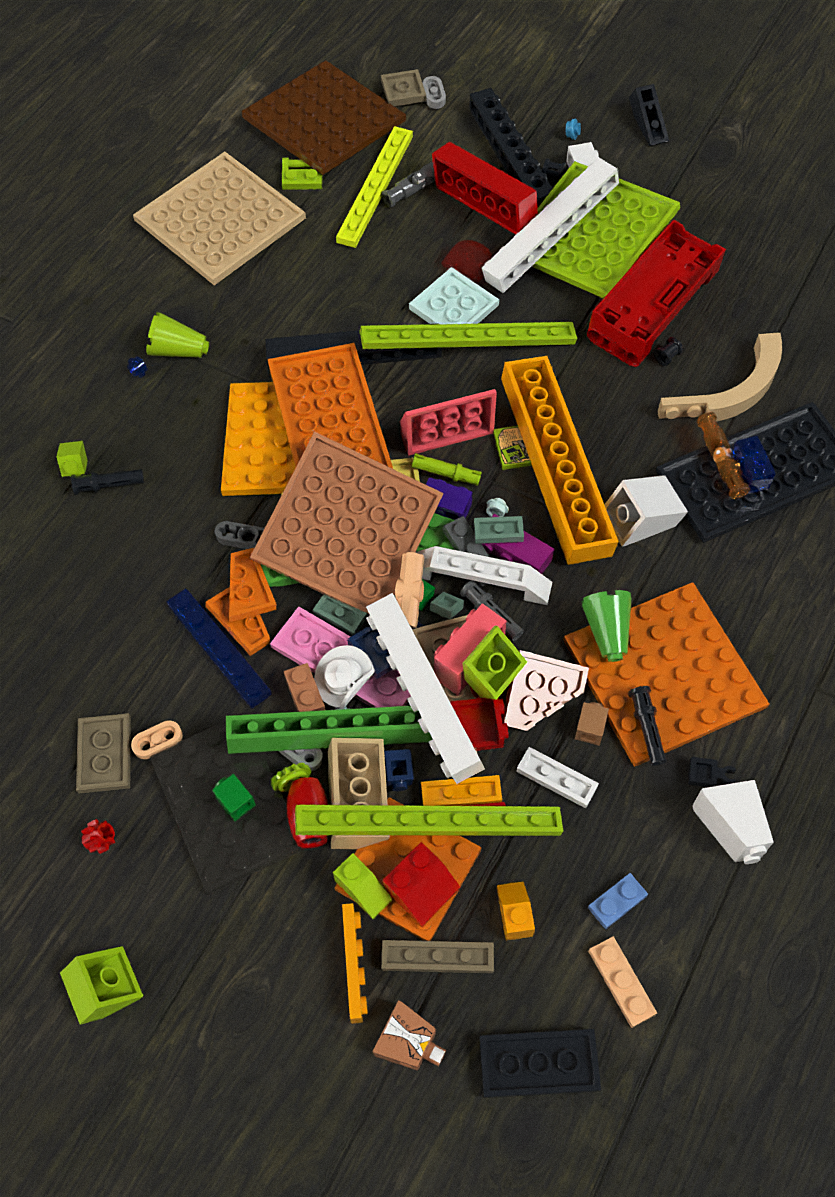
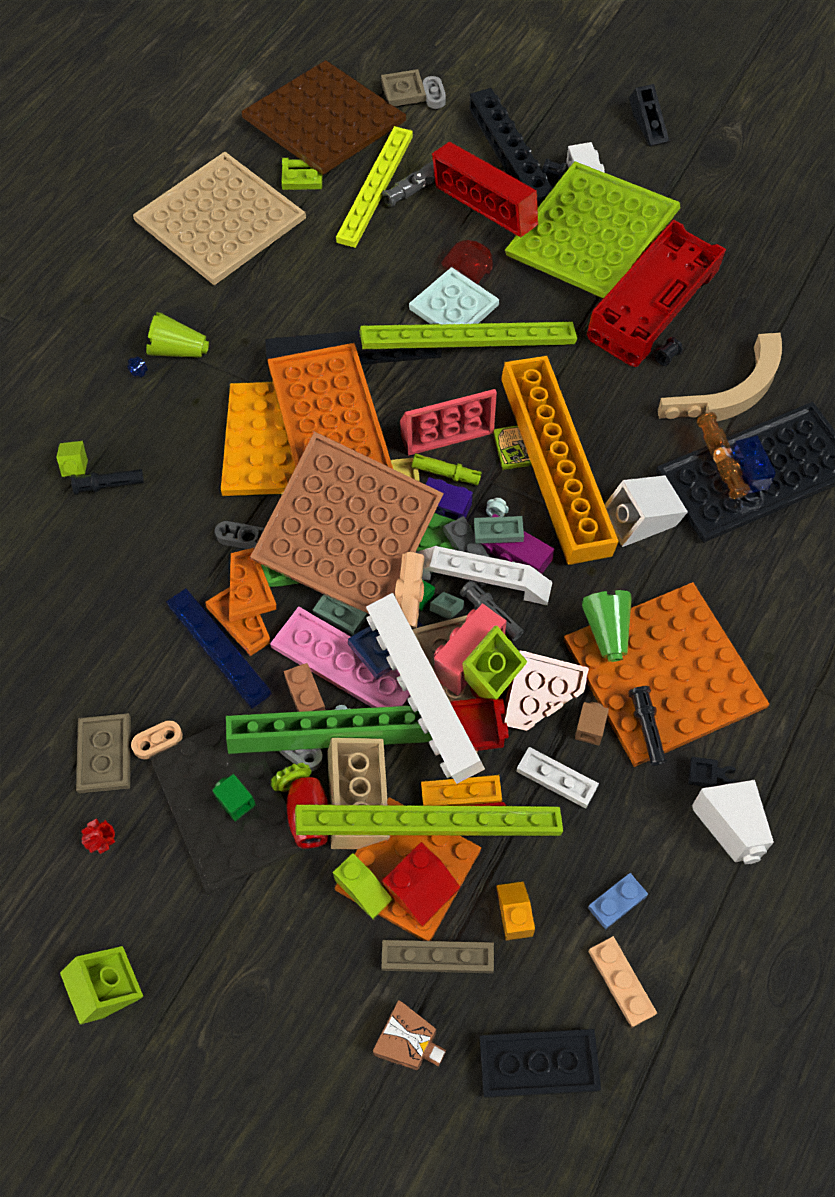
white hat [314,645,375,709] -> none
light orange plate [342,903,368,1024] -> none
dark blue brick [384,749,414,791] -> none
white brick [482,158,619,293] -> none
dark azure plate [566,119,581,140] -> none

